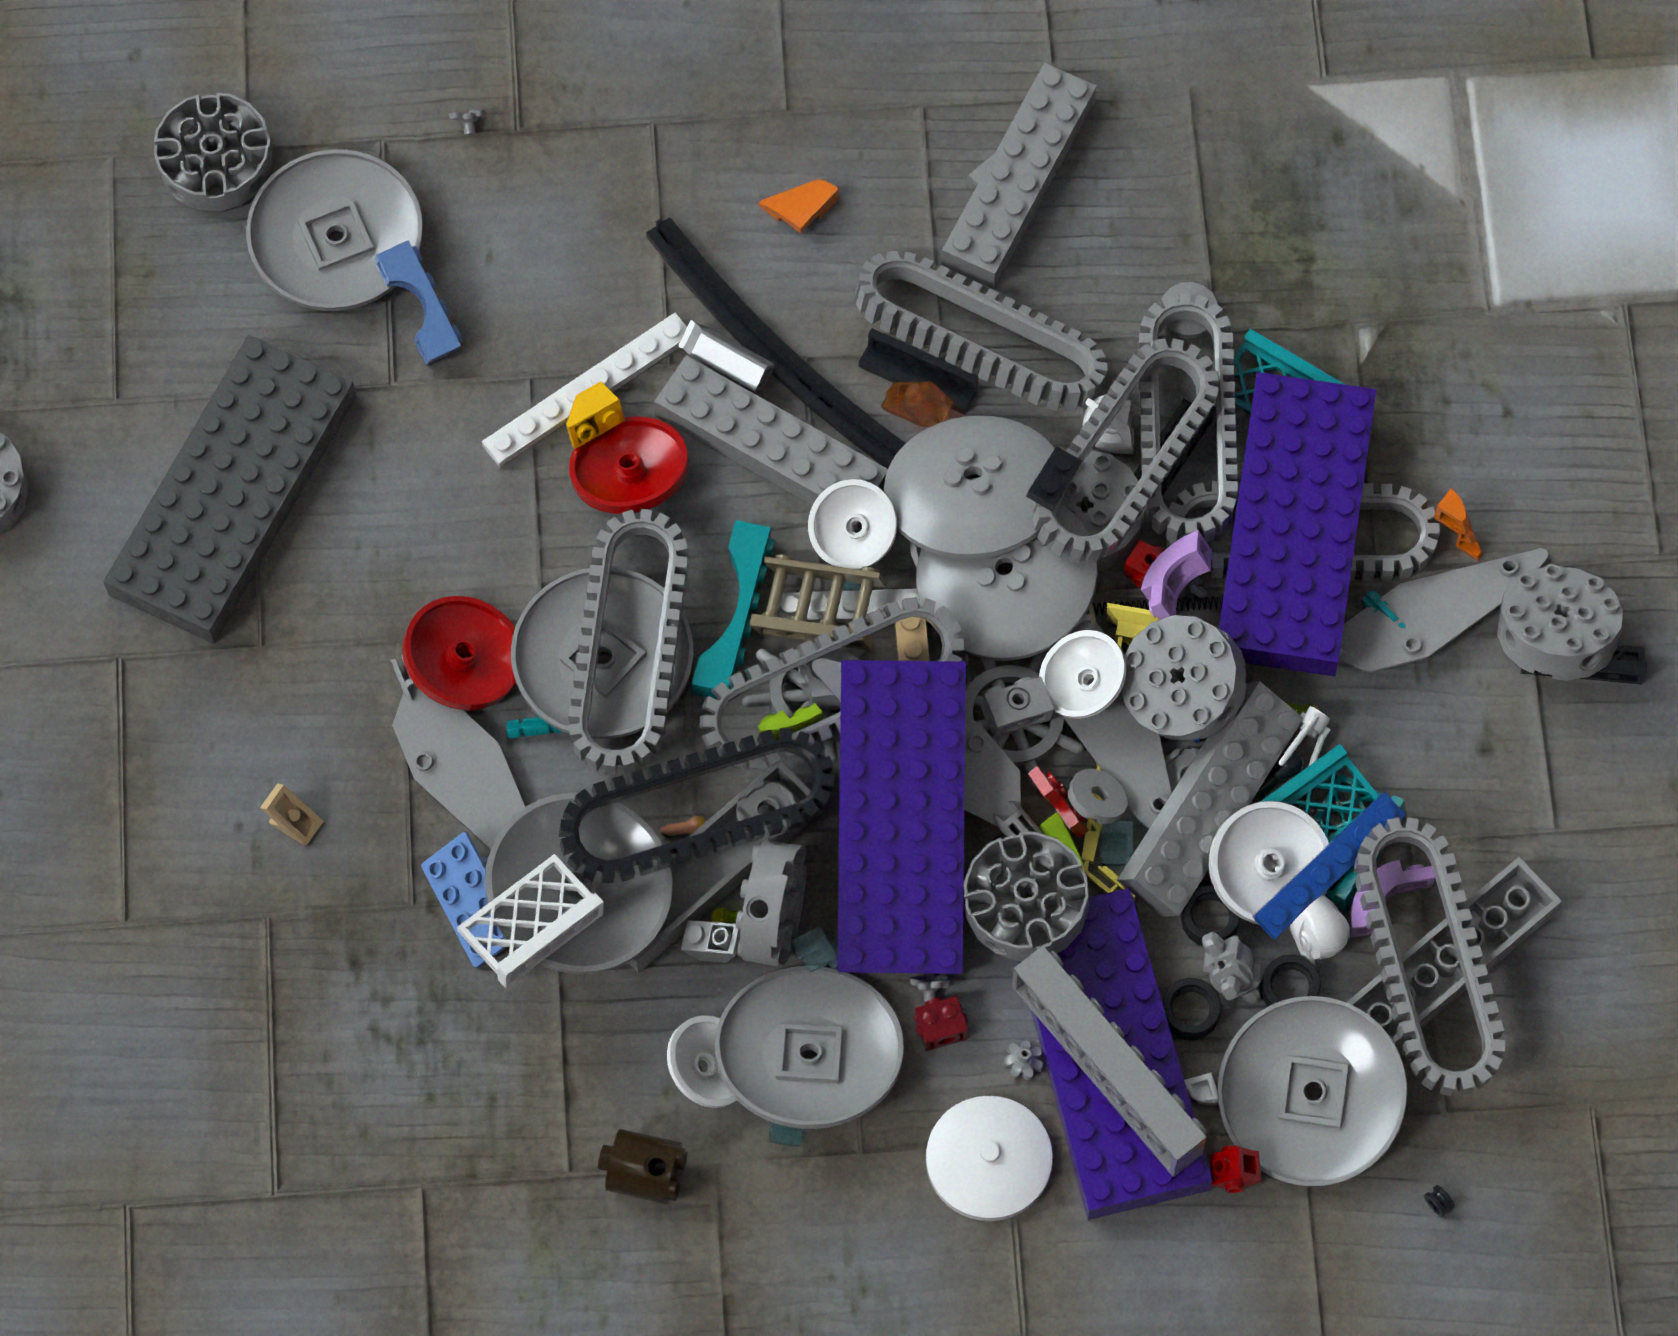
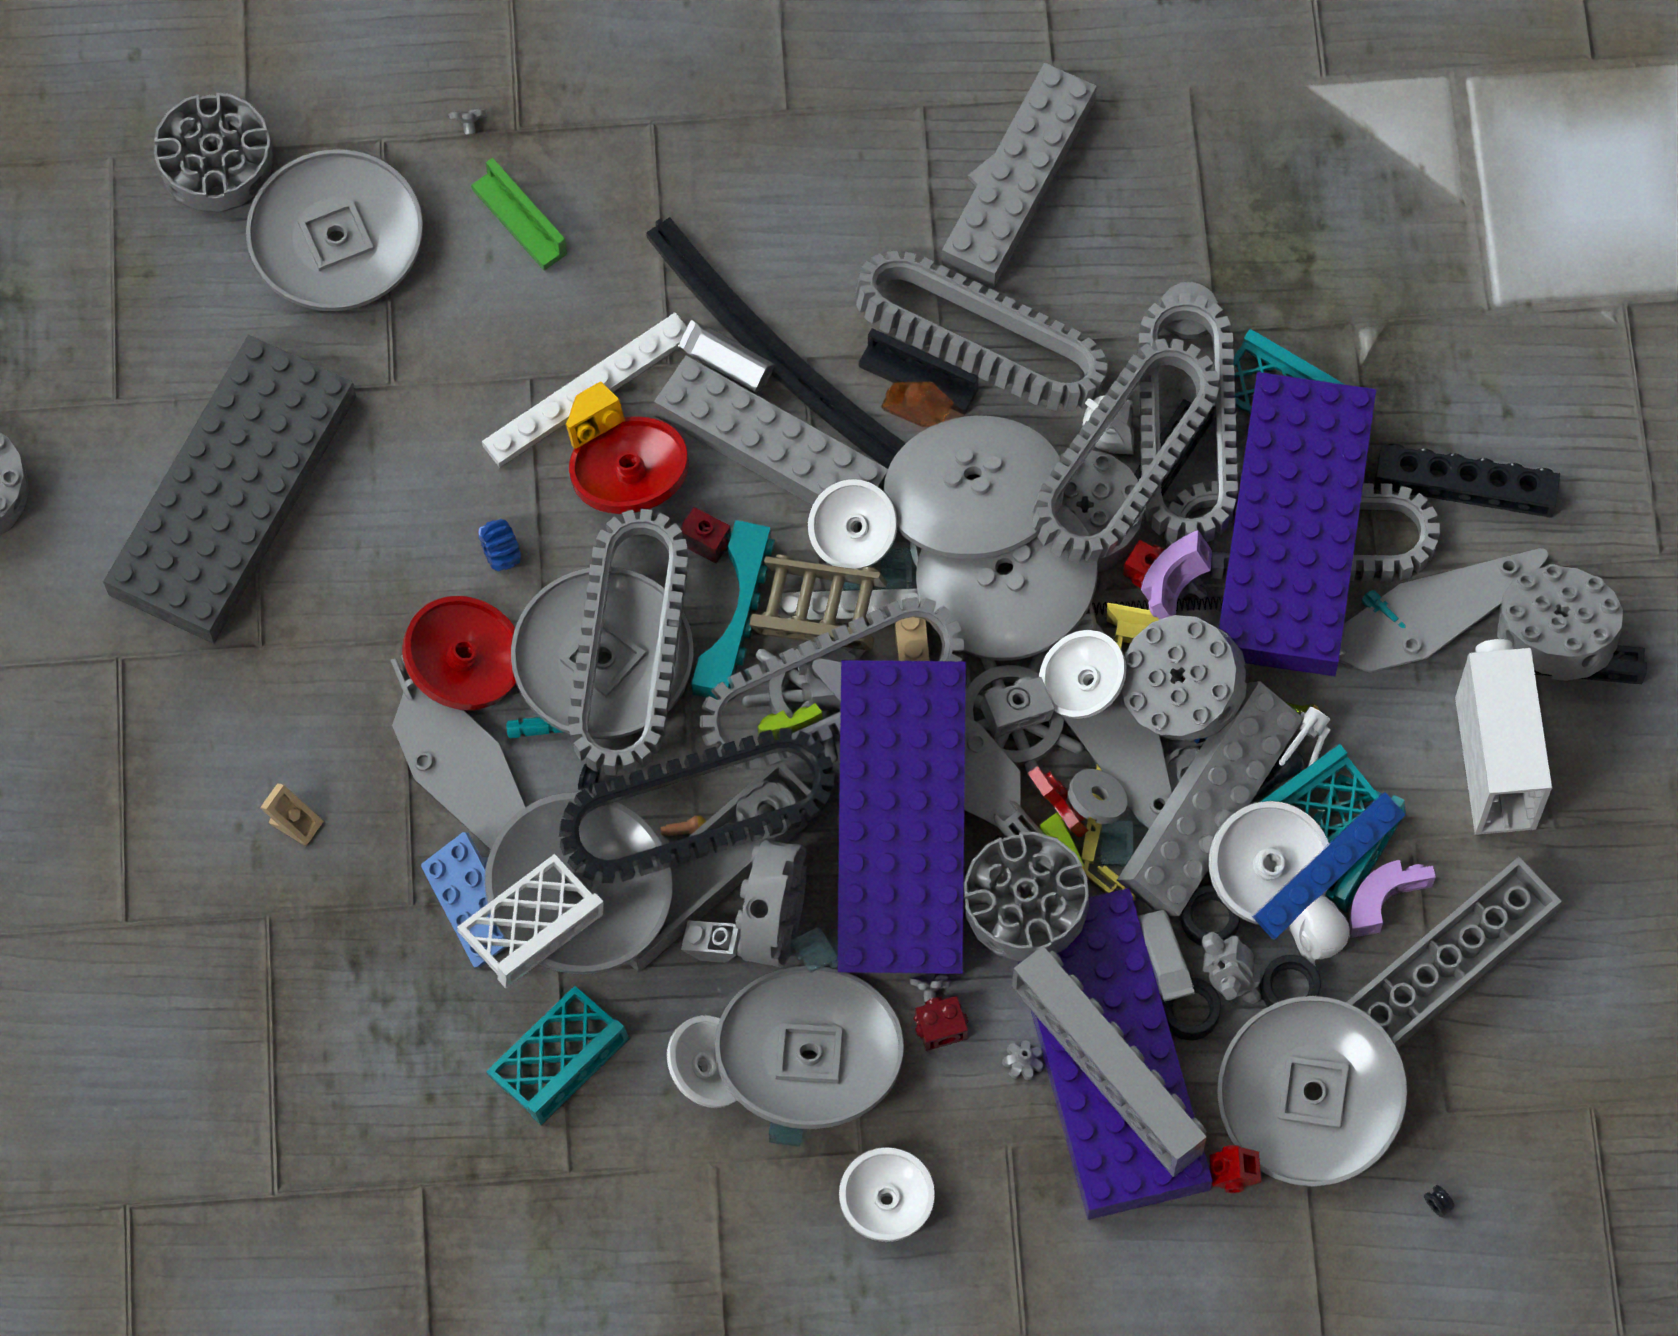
medium blue arch [374,240,462,366] -> none
dark brown cylinder [598,1129,688,1204] -> none
clear neon green piece [711,907,743,924] -> none
orange slope [759,179,839,234] -> none
white dish [926,1096,1053,1221] -> none
black plate [1026,446,1083,512] -> none
white tile [1184,1073,1219,1106] -> none
light grey piece [1354,817,1505,1096] -> none
orange slope [1434,488,1482,561] -> none
none -> bright green fence [471,158,567,271]
none -> blue gear [478,519,521,571]
none -> teal fence [486,986,630,1125]
none -> black bush [578,764,601,794]
none -> dark red head [680,507,731,564]
none -> white dish [839,1148,935,1242]
none -> clear light blue panel [881,548,912,590]
none -> light grey piece [1138,910,1195,1002]
none -> black brick [1374,443,1561,518]
none -> white brick [1455,639,1552,835]

